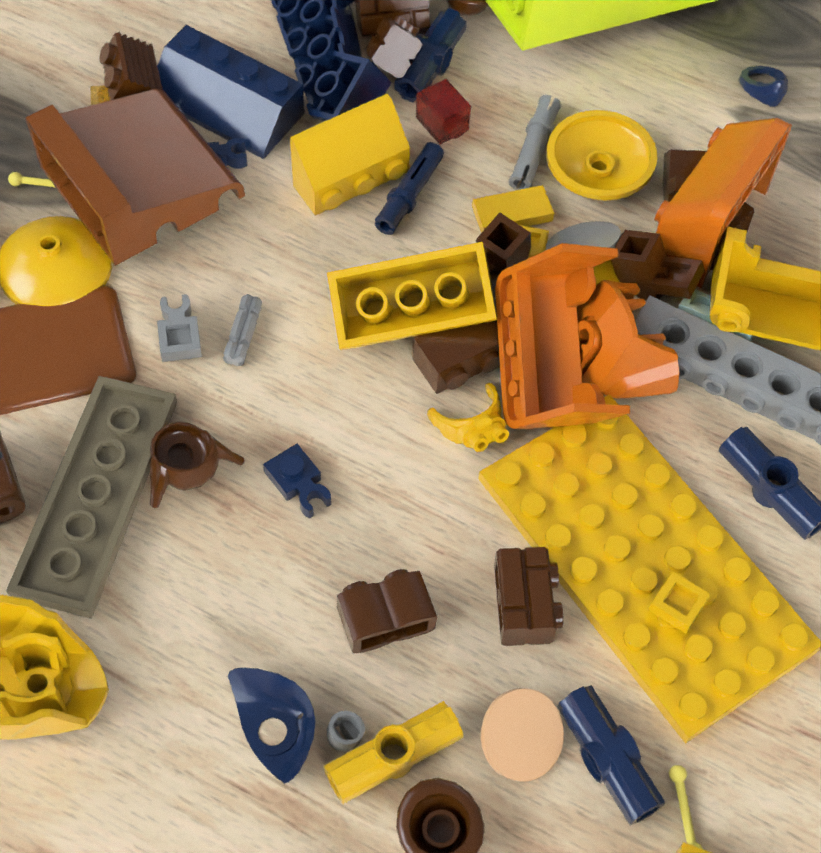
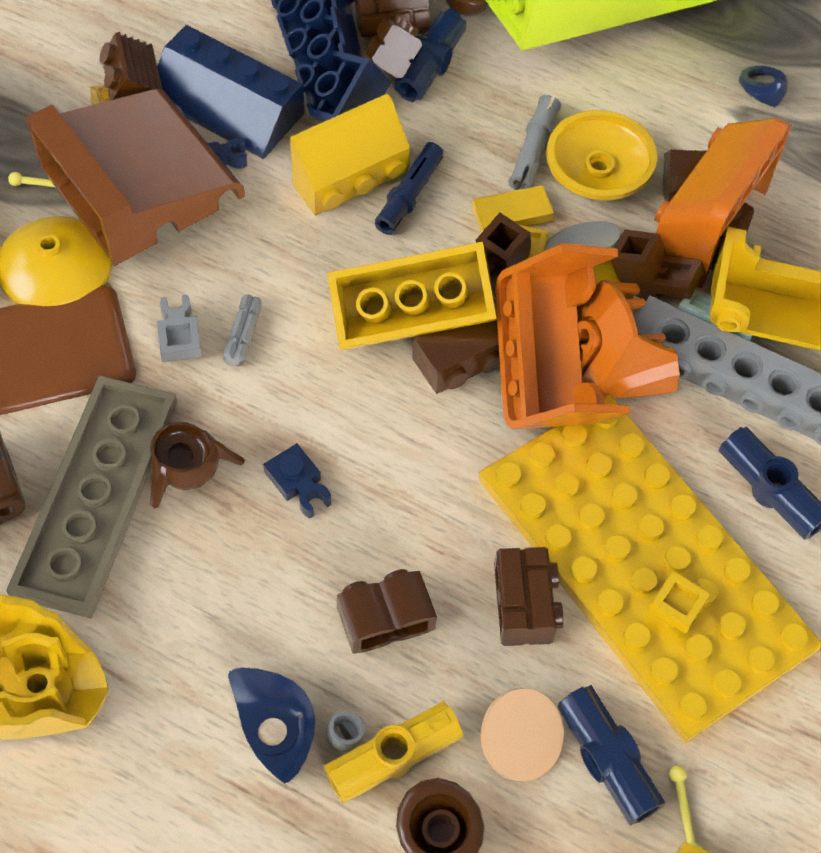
clear red brick [416,79,471,145] -> none
yellow helmet [427,383,509,452] -> none

